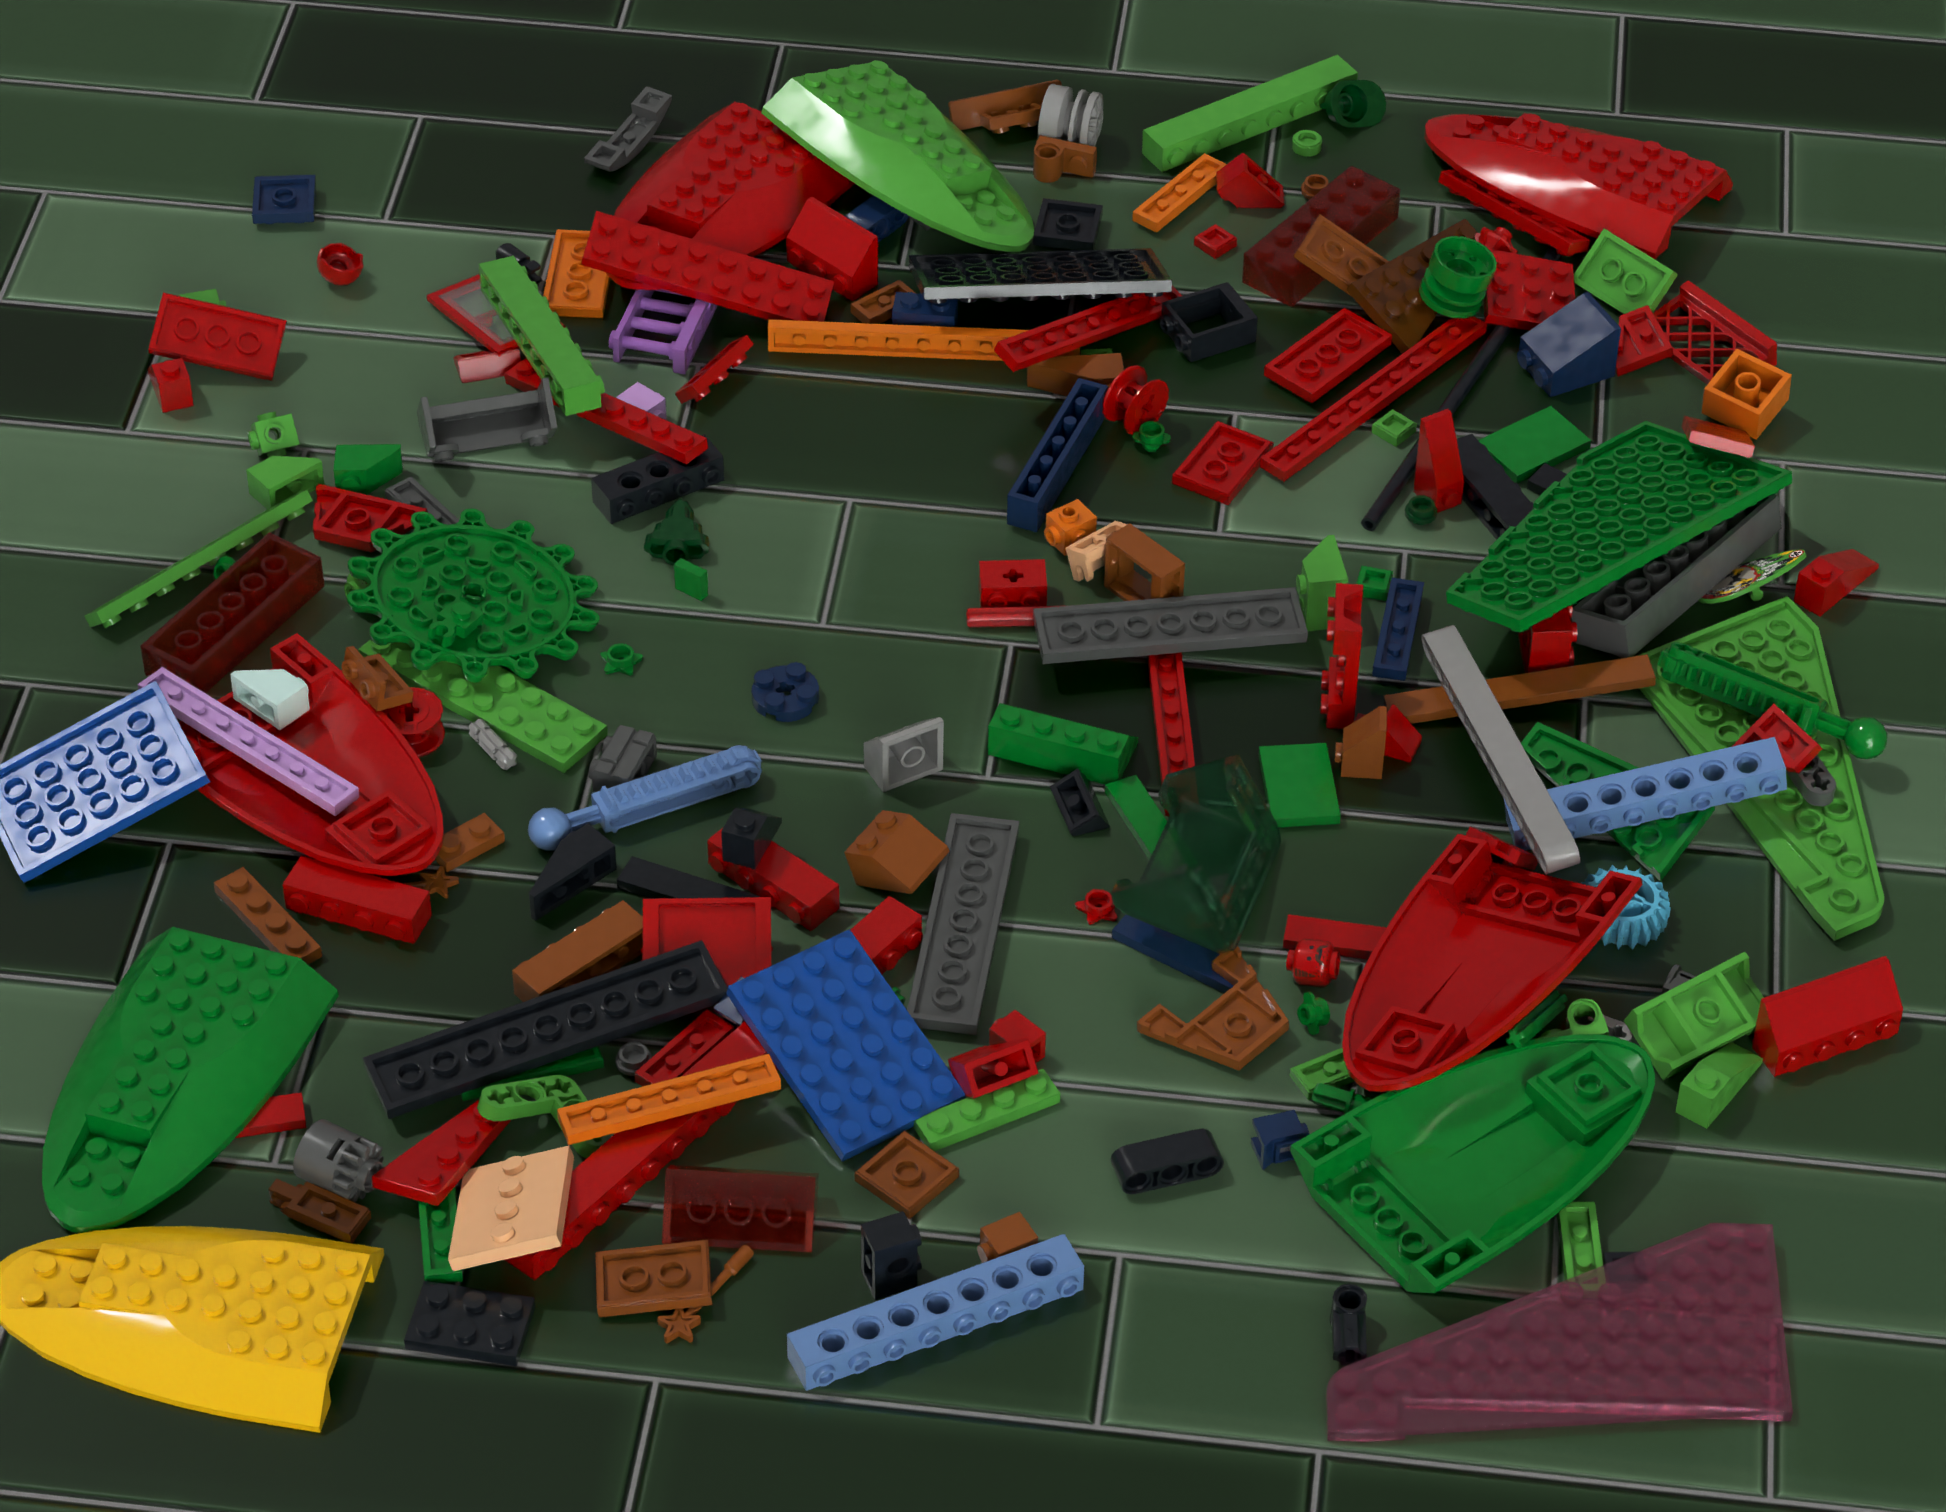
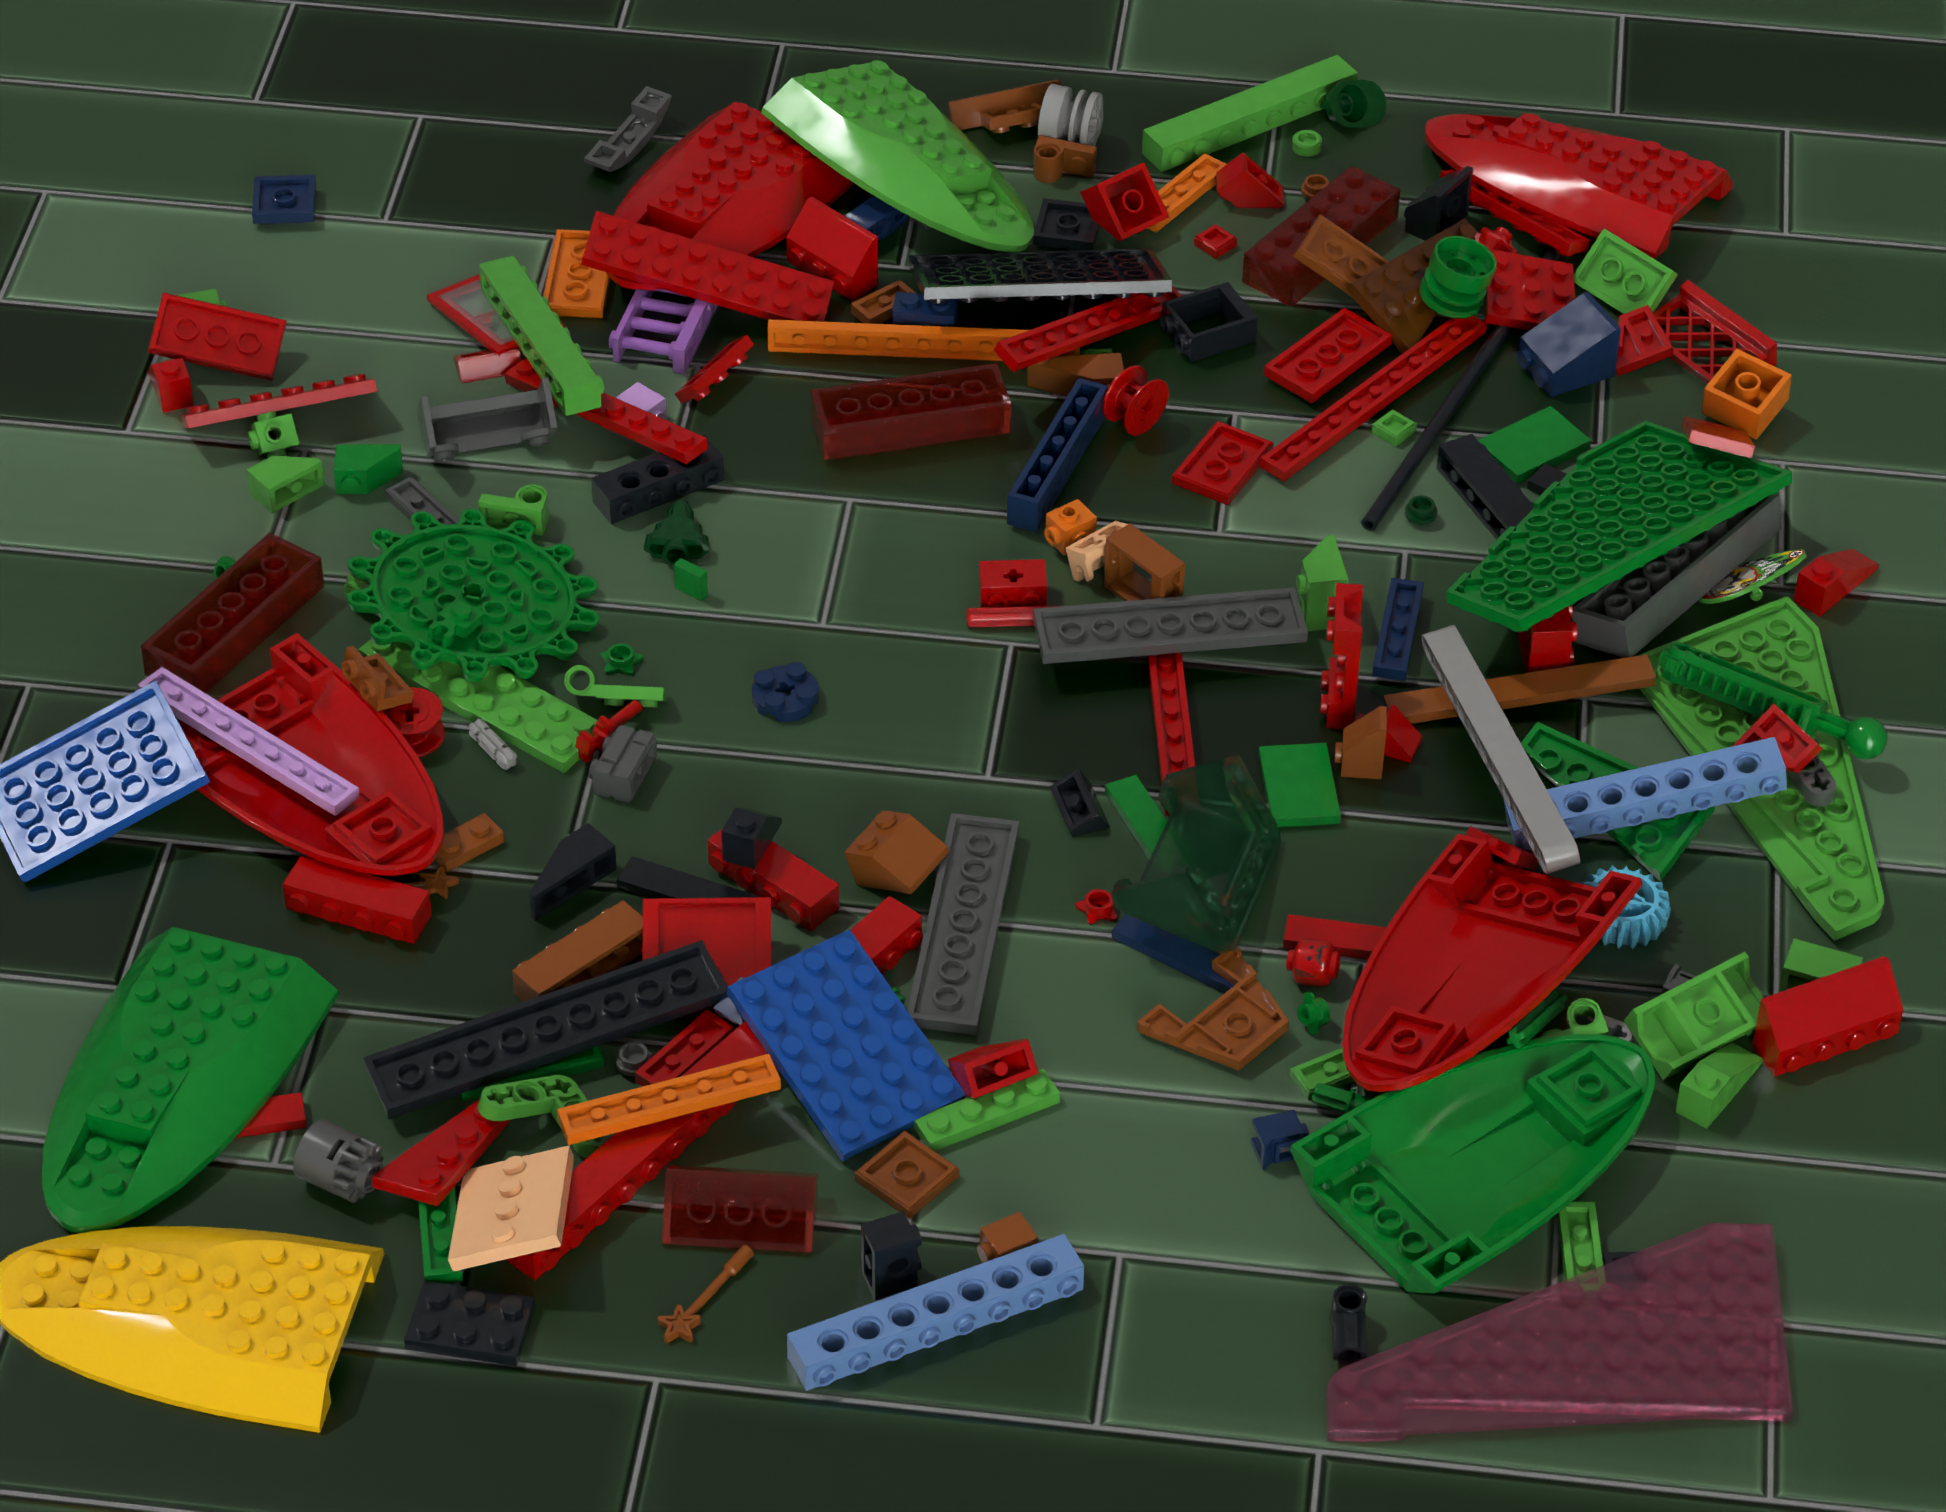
bright green plate [84,489,313,628] -> none
dark orange plate [214,867,322,964] -> none
light aqua slope [230,669,310,730] -> none
reddish brown hinge [268,1178,371,1243] -> none
red wing [313,484,428,552] -> none
red hair [317,243,364,285] -> none
black bar [496,243,542,284] -> none
medium blue gear [528,745,762,851] -> none
dark orange tile [596,1240,712,1317] -> none
light grey slope [864,717,944,792] -> none
green slope [988,703,1139,784] -> none
red brick [989,1010,1046,1063] -> none
black beam [1110,1128,1224,1194] -> none
green plate [1132,421,1171,452] -> none
green tile [1356,566,1393,601] -> none
red slope [1413,409,1464,513] -> none
none -> red plate [180,374,377,428]
none -> bright green plate [478,484,549,536]
none -> bright green plate [564,665,667,708]
none -> red piece [575,700,642,763]
none -> clear red brick [811,363,1011,460]
none -> red slope [1080,162,1170,241]
none -> black slope [1404,166,1473,241]
none -> bright green brick [1779,938,1863,992]

